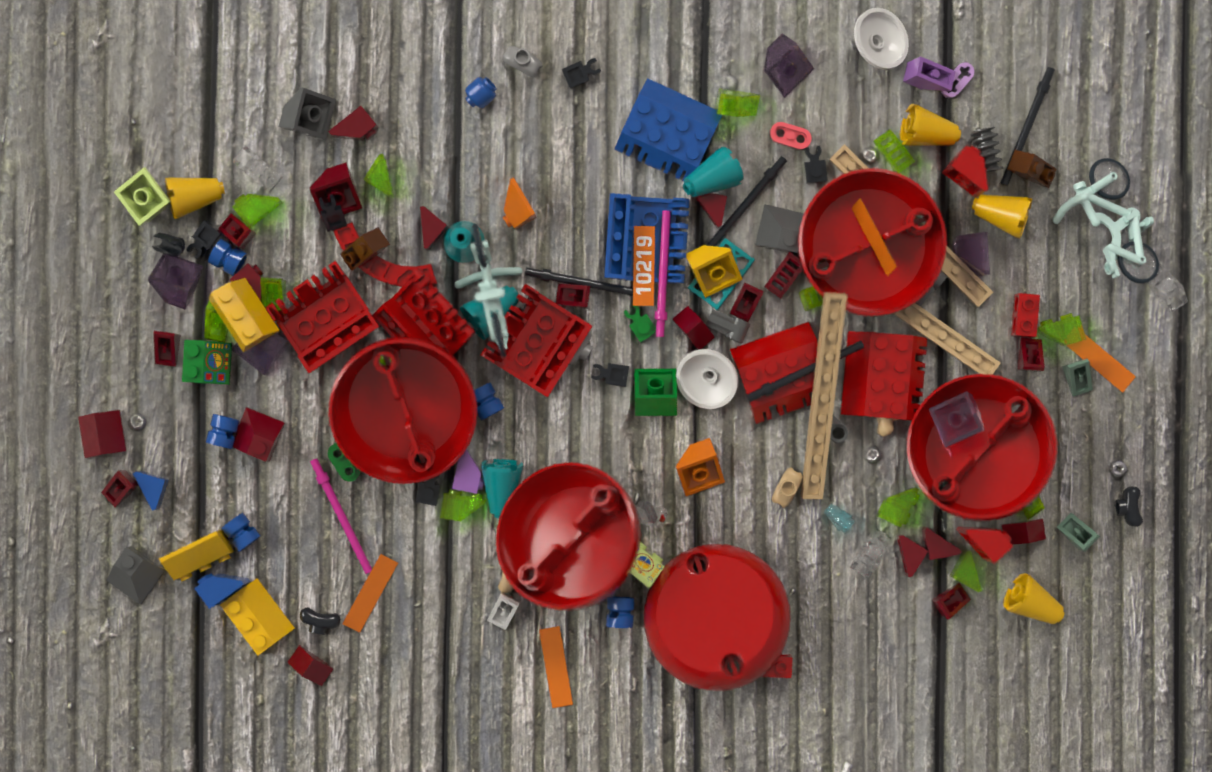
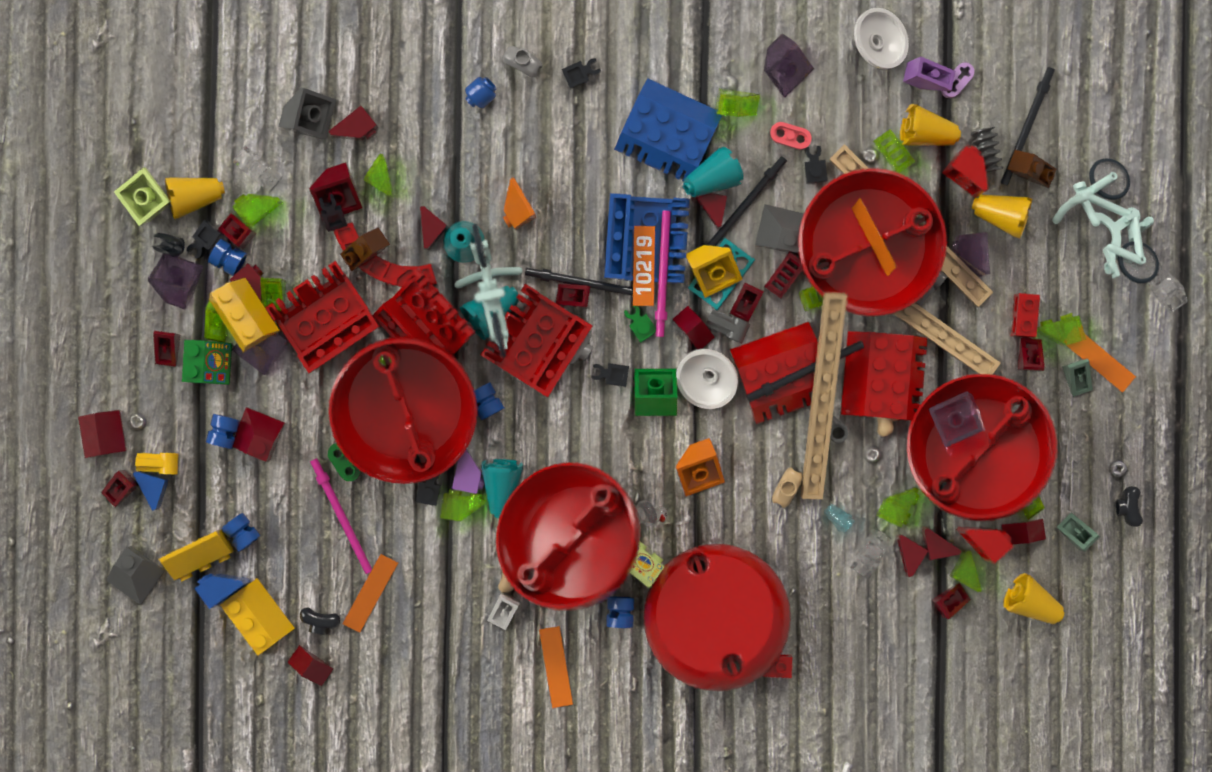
none -> yellow piece [135,453,179,475]

